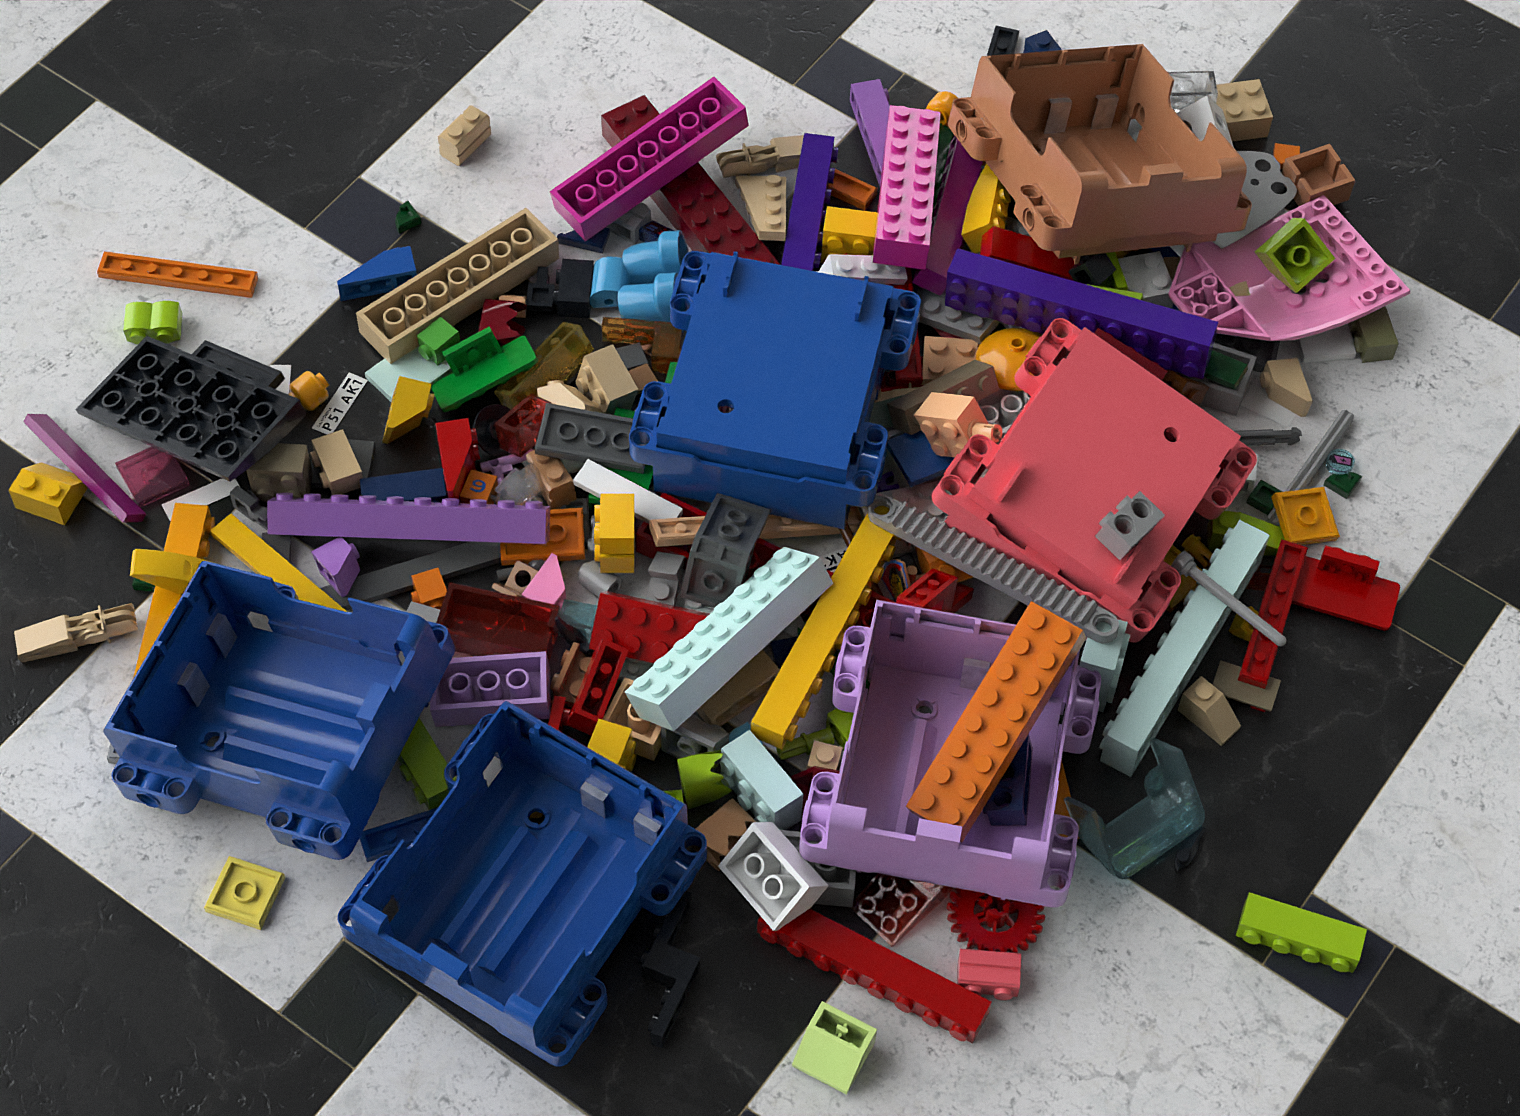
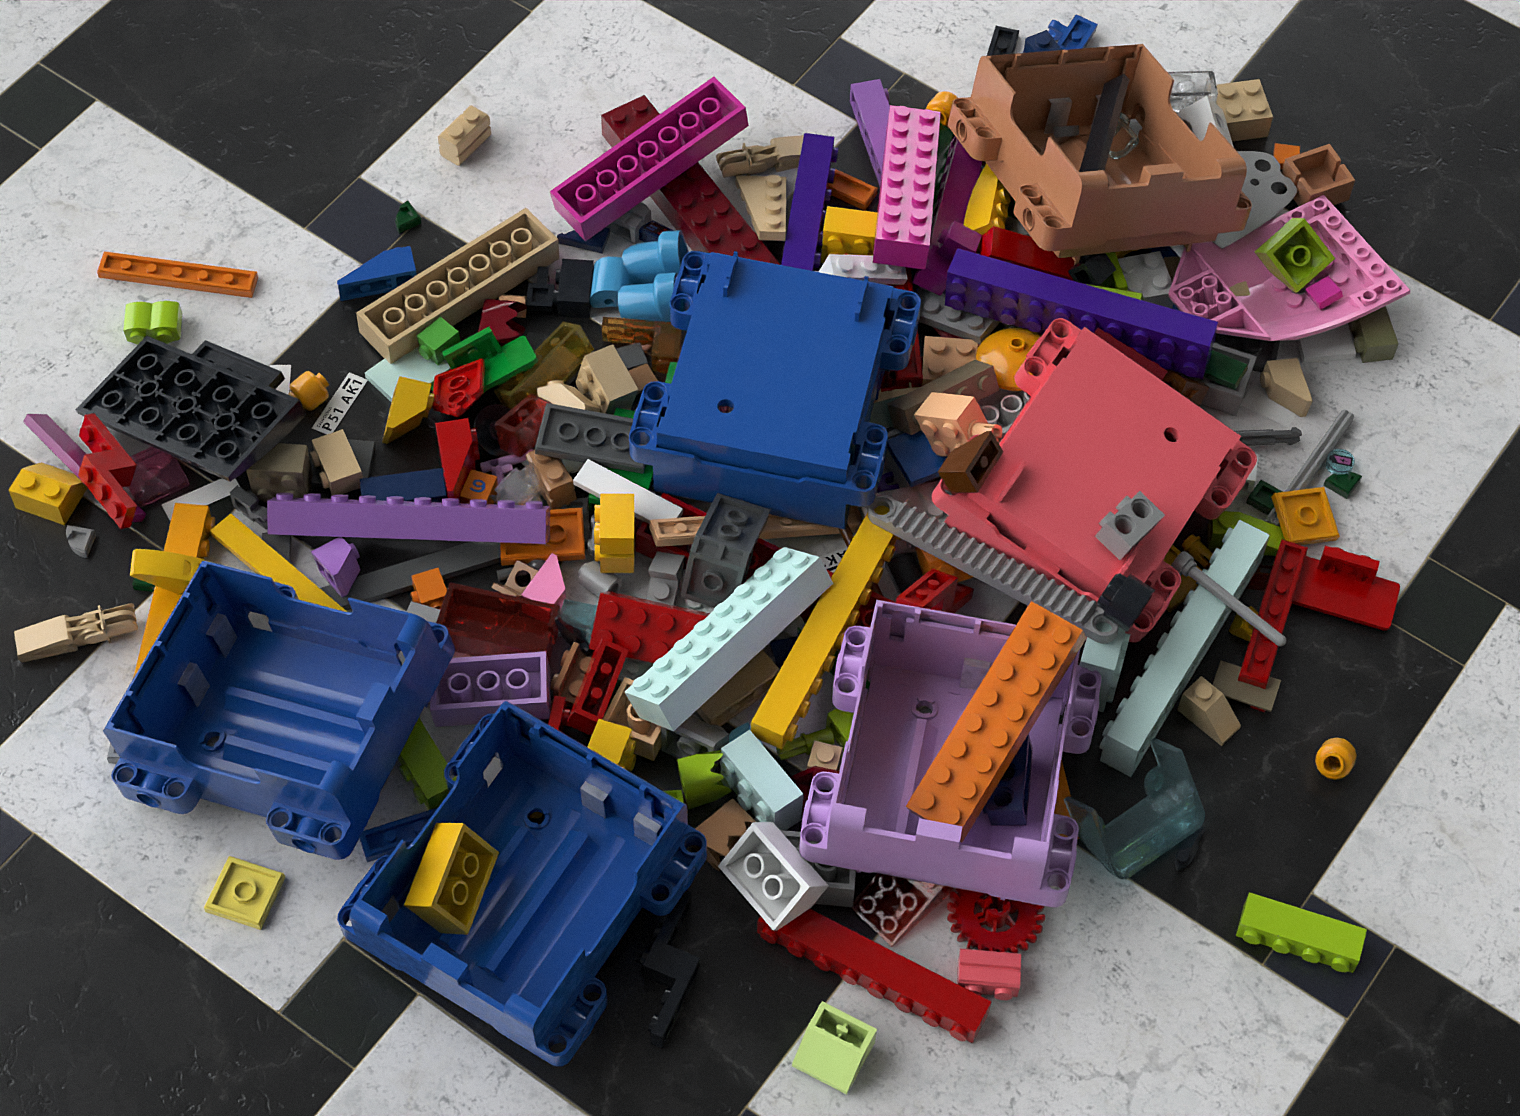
shield [881,559,925,602] -> none
none -> light grey tile [66,525,96,558]
none -> red bracket [78,413,137,529]
none -> yellow brick [404,823,499,935]
none -> red tile [432,359,485,417]
none -> magenta brick [937,220,982,262]
none -> reddish brown slope [938,431,1004,493]
none -> blue plate [1048,14,1098,50]
none -> dark grey tile [1053,125,1079,137]
none -> black tile [1079,74,1130,172]
none -> black piece [1097,573,1155,632]
none -> clear light blue piece [1108,112,1139,159]
none -> dark pink tile [1305,276,1343,310]
none -> light orange head [1315,738,1357,780]

